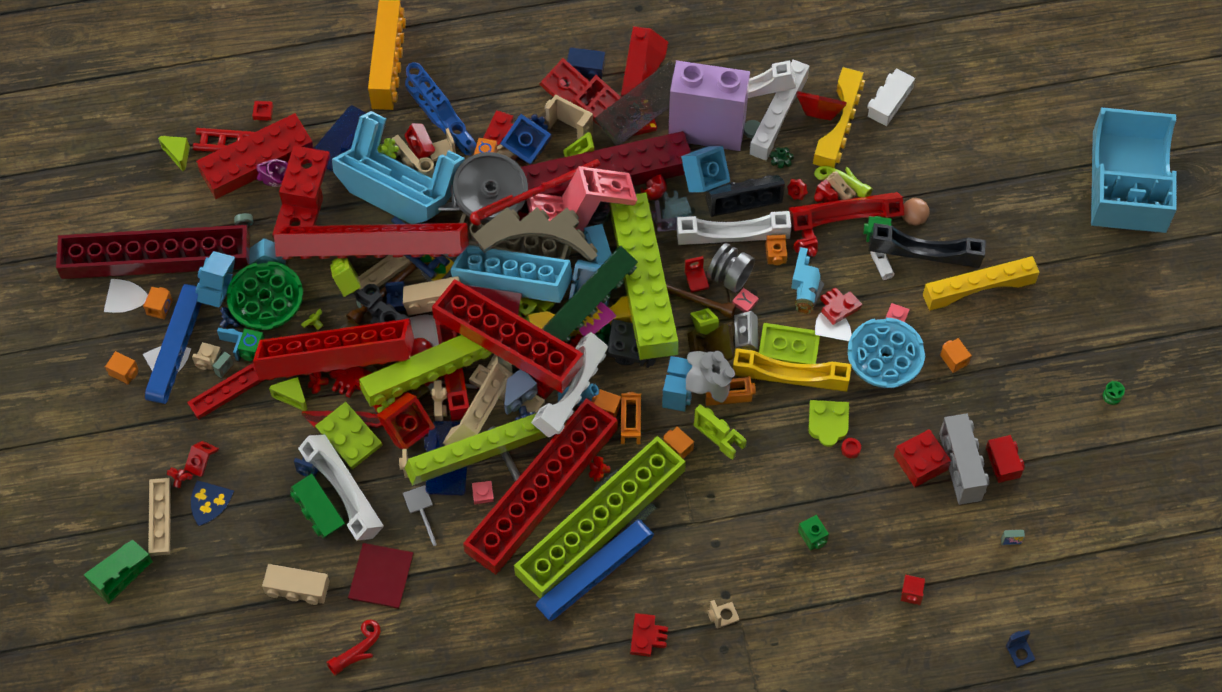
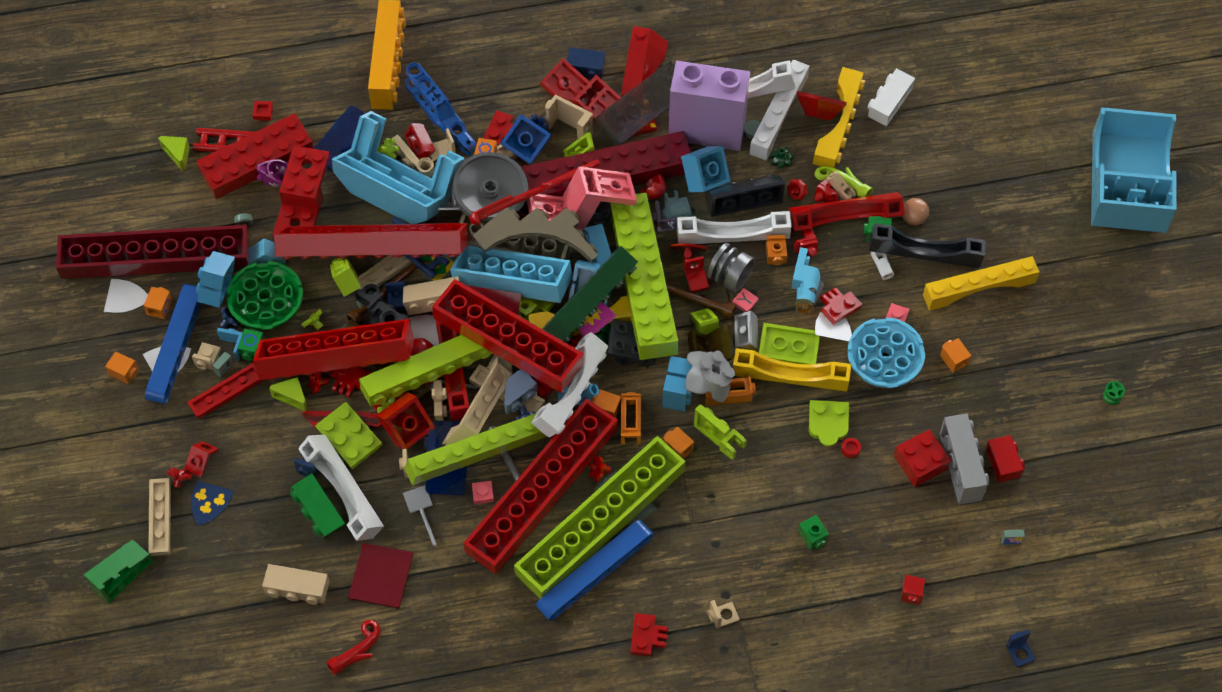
none -> red shield [669,243,707,269]

